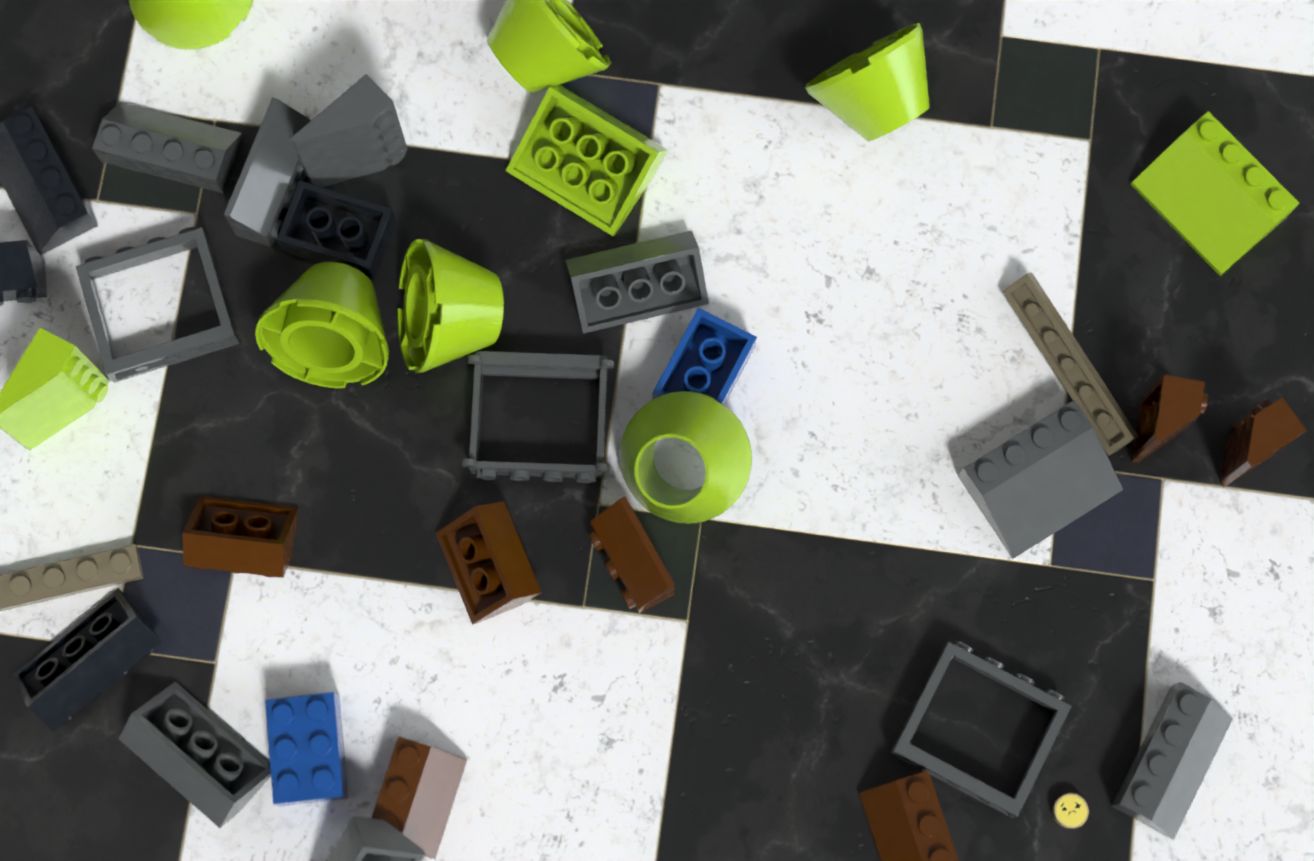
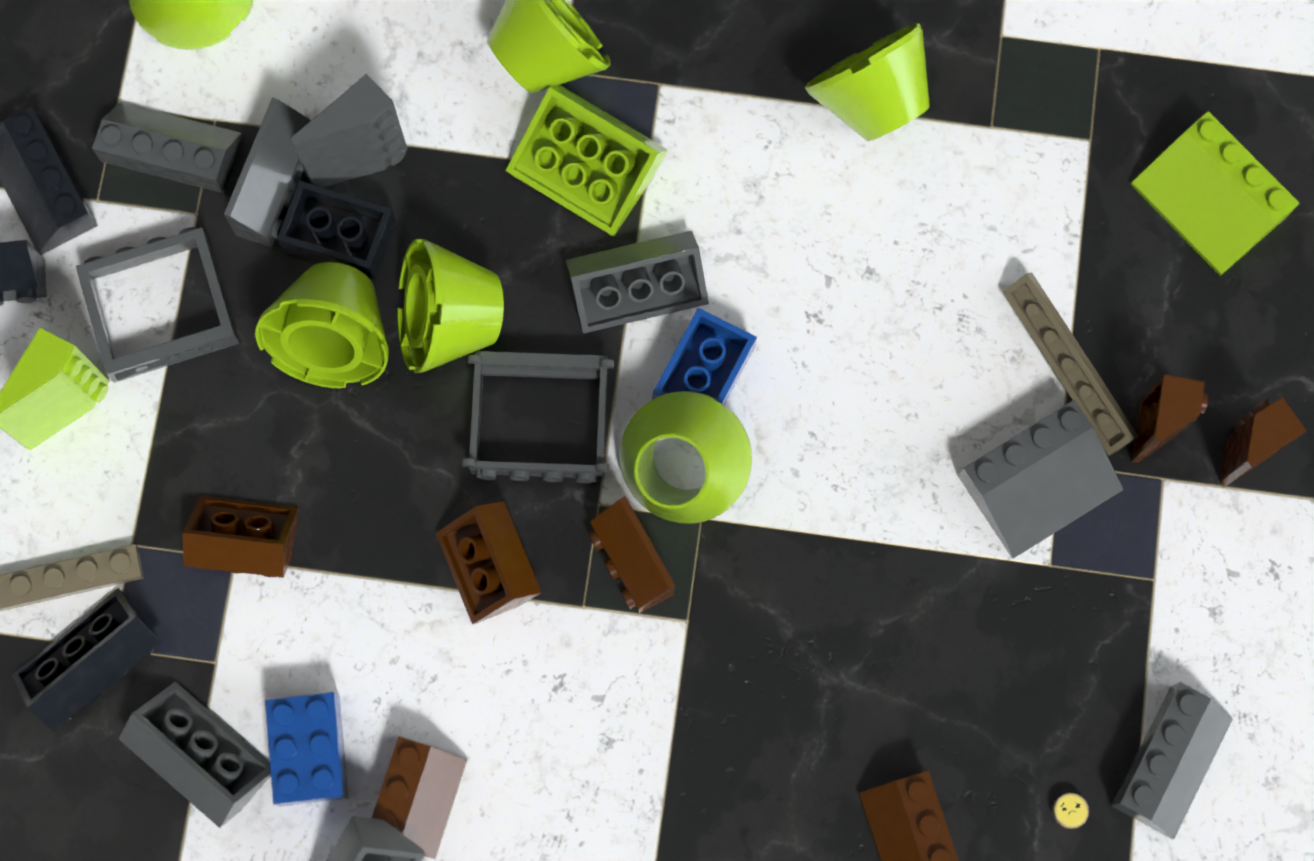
dark grey window [890,641,1071,818] -> none

